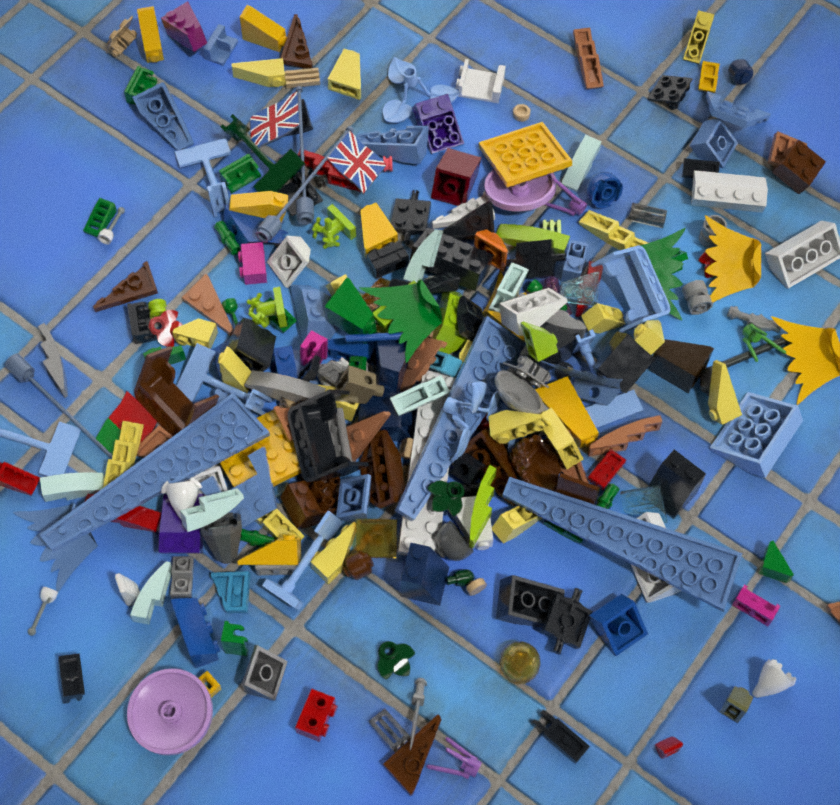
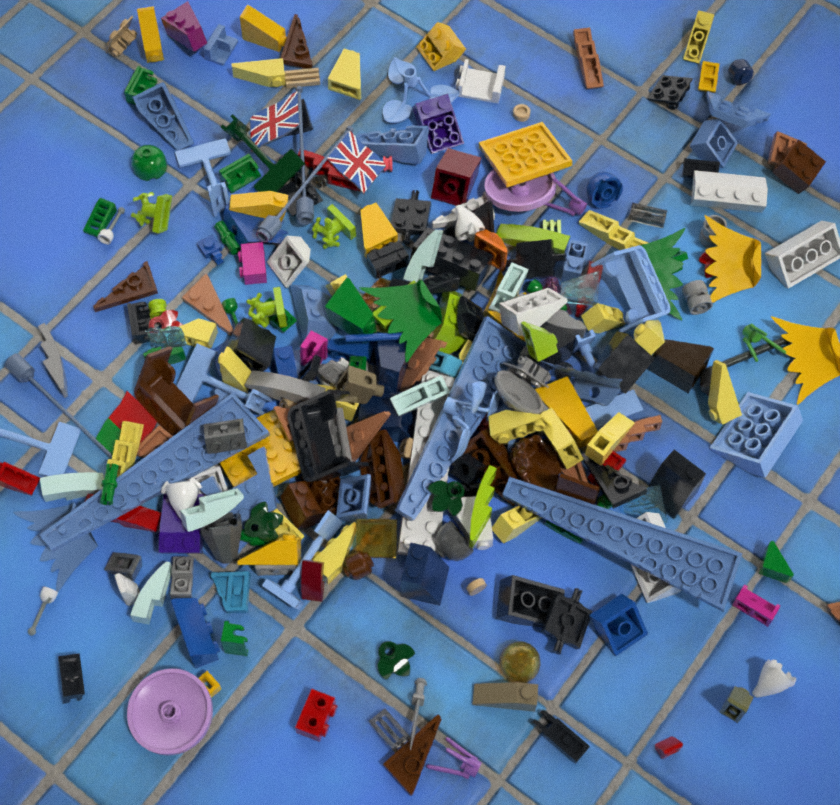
flat silver slope [242,645,288,701] -> none
dark green cylinder [446,569,474,587] -> none
light aqua slope [562,135,602,192] -> none
light grey piece [727,306,781,333] -> none
none -> green pin [100,463,119,505]
none -> dark grey slope [104,552,142,581]
none -> green cylinder [131,145,167,181]
none -> lime piece [131,192,172,233]
none -> clear light blue slope [146,326,187,348]
none -> blue plate [197,234,224,265]
none -> dark grey bracket [203,418,247,454]
none -> dark green plate [244,501,283,542]
none -> dark red slope [301,560,325,602]
none -> yellow slope [417,22,466,71]
none -> white hat [455,205,485,242]
none -> dark tan slope [472,682,538,712]
none -> black wing [581,453,648,509]
none -> light yellow slope [585,412,635,465]

